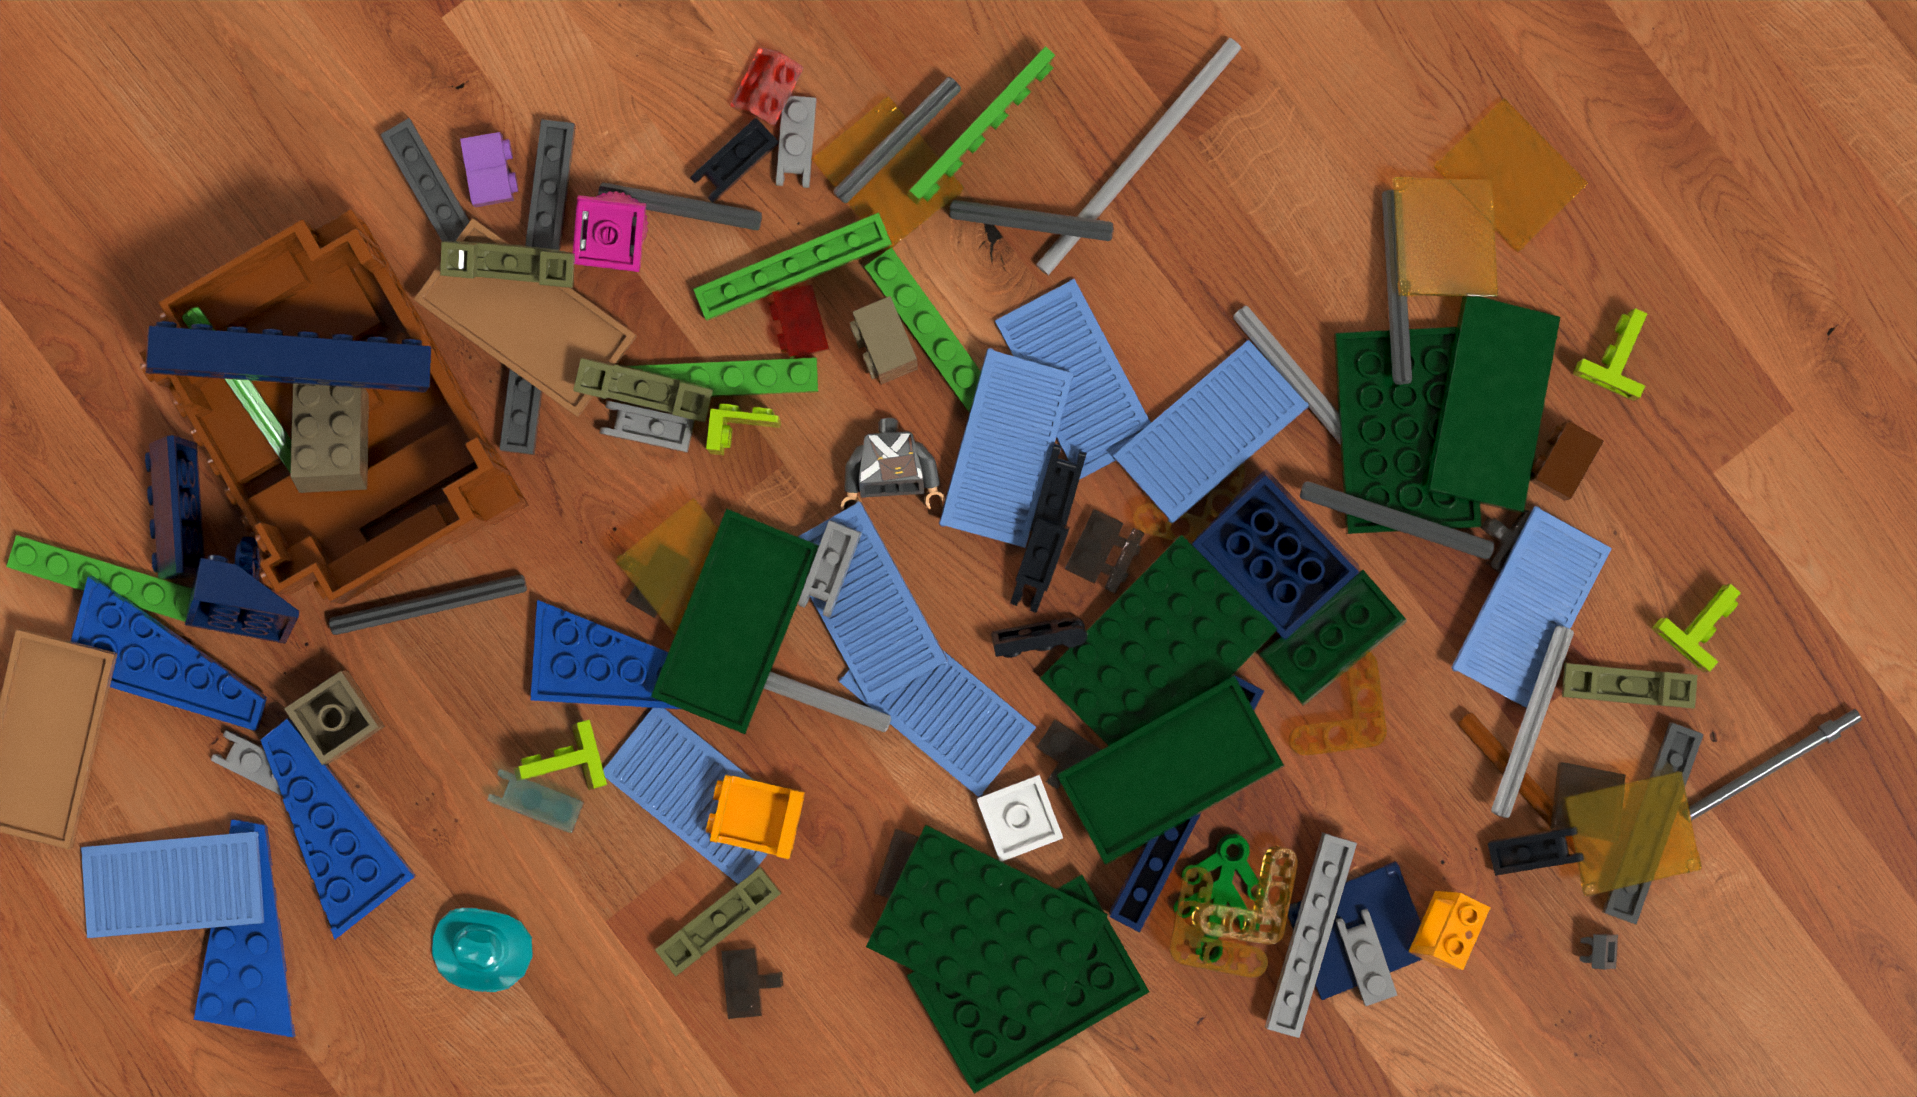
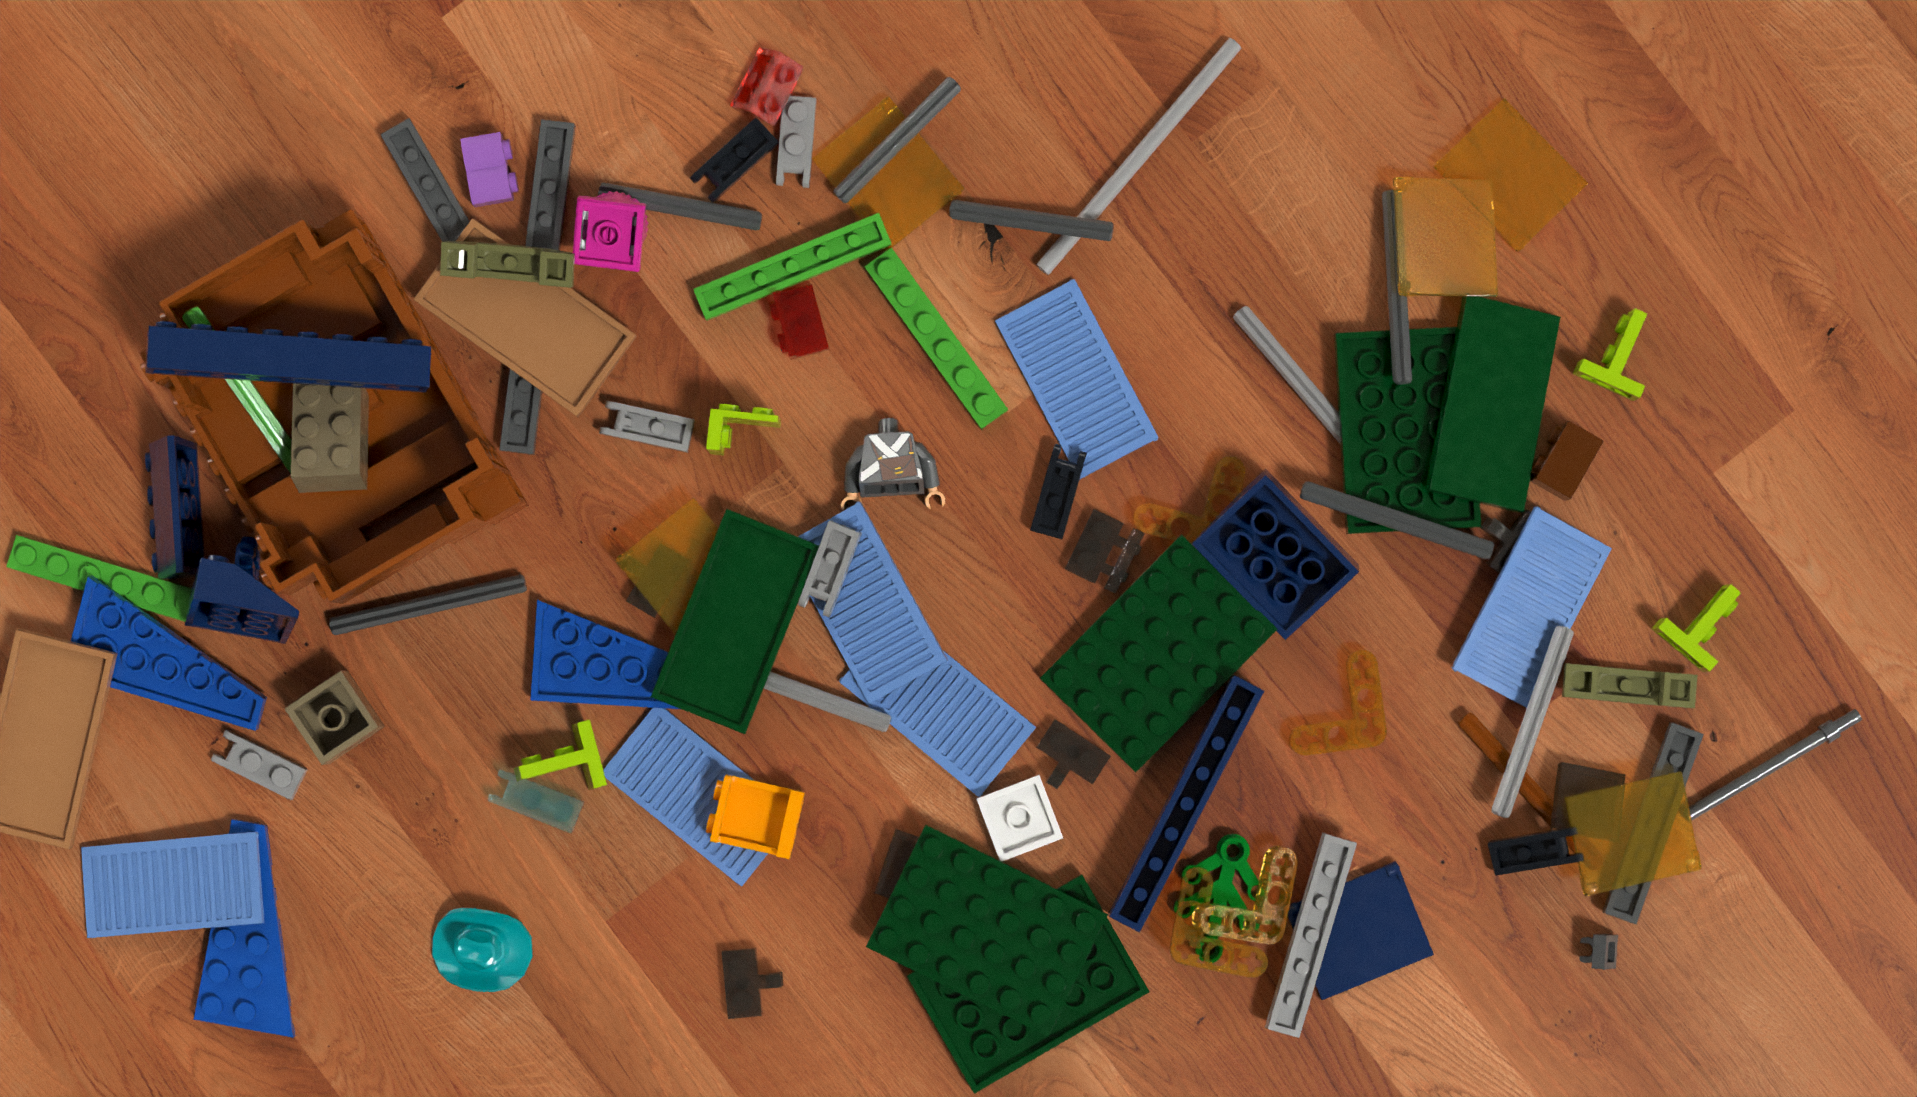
blue wing [261,718,416,940] -> none
olive slope [573,358,713,423] -> none
bright green plate [618,358,818,401] -> none
olive slope [655,867,781,977] -> none
dark tan brick [849,296,918,385] -> none
bright green plate [907,46,1055,205] -> none
medium blue window [939,348,1074,548] -> none
black hinge [991,617,1088,658] -> none
black hinge [1010,516,1070,613] -> none
dark green tile [1057,676,1285,865] -> none
medium blue window [1113,340,1309,524] -> none
dark green tile [1259,570,1407,706] -> none
light grey hinge [1335,908,1397,1006] -> none
light orange window [1408,891,1491,970] -> none

